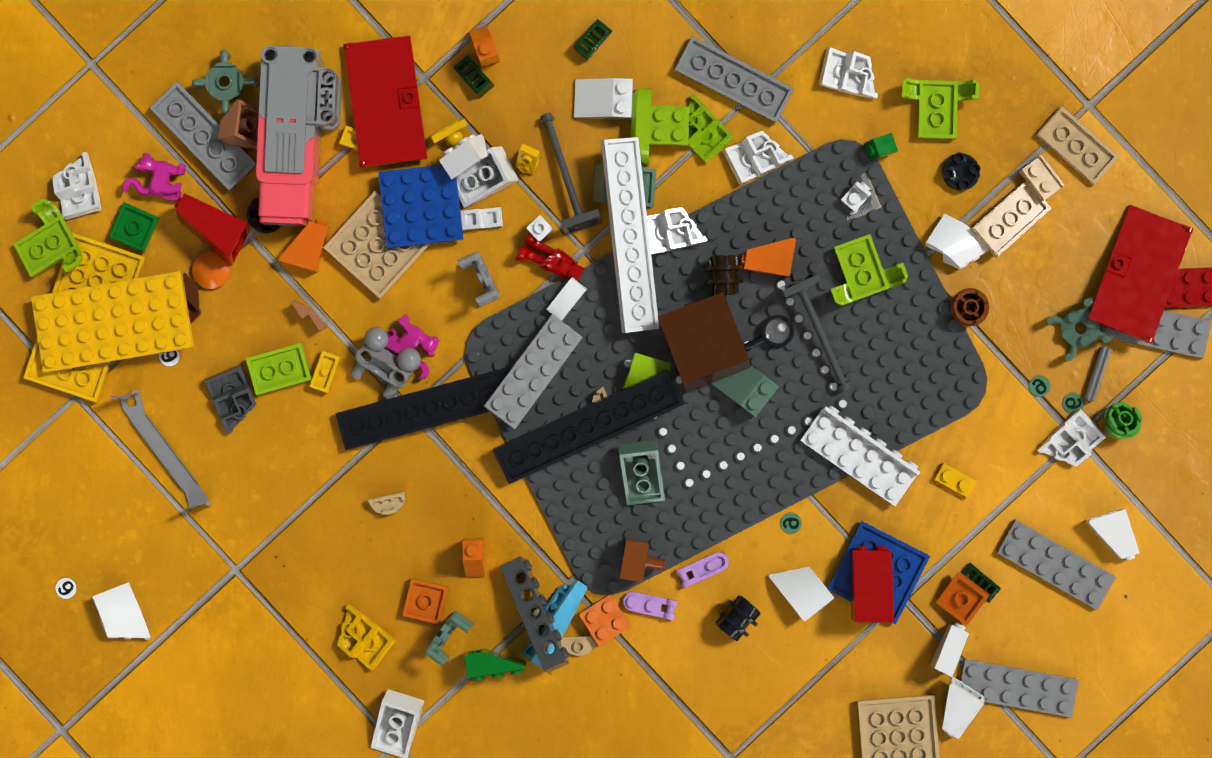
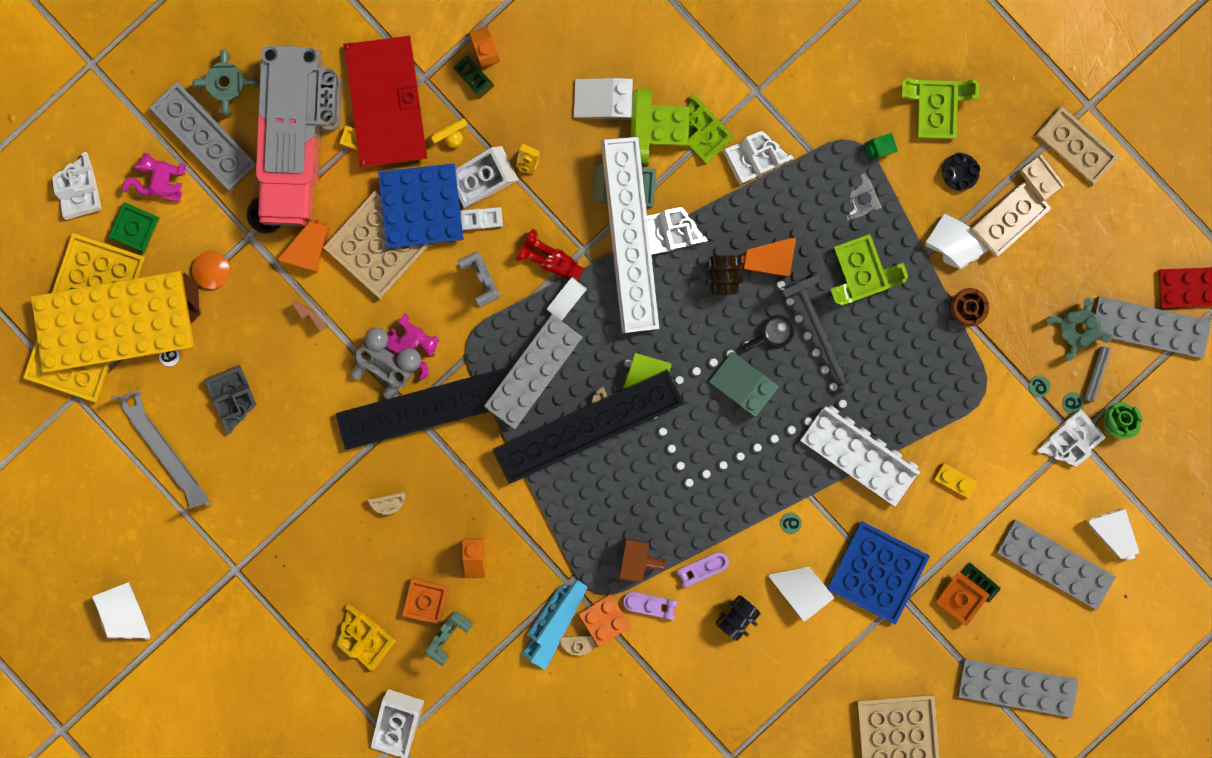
lime piece [13,199,83,278] -> none
white sticker [55,578,77,599] -> none
red slope [174,193,249,266] -> none
nougat slope [218,99,259,149] -> none
lime plate [246,343,312,396] -> none
yellow plate [309,351,341,393] -> none
white slope [439,134,488,180] -> none
green slope [464,649,526,681] -> none
dark grey brick [500,556,569,673] -> none
white bracket [527,215,553,241] -> none
dark grey tile [540,113,602,235] -> none
dark green slope [573,19,613,60] -> none
sand green slope [619,439,665,505] -> none
reddish brown container [658,292,751,392] -> none
light grey plate [674,36,794,123] -> none
white slope [818,47,878,99] -> none
white bracket [840,181,871,213] -> none
red slope [851,546,894,622] -> none
white slope [929,622,969,677] -> none
white slope [942,676,985,739] -> none
red door [1088,205,1193,344] -> none

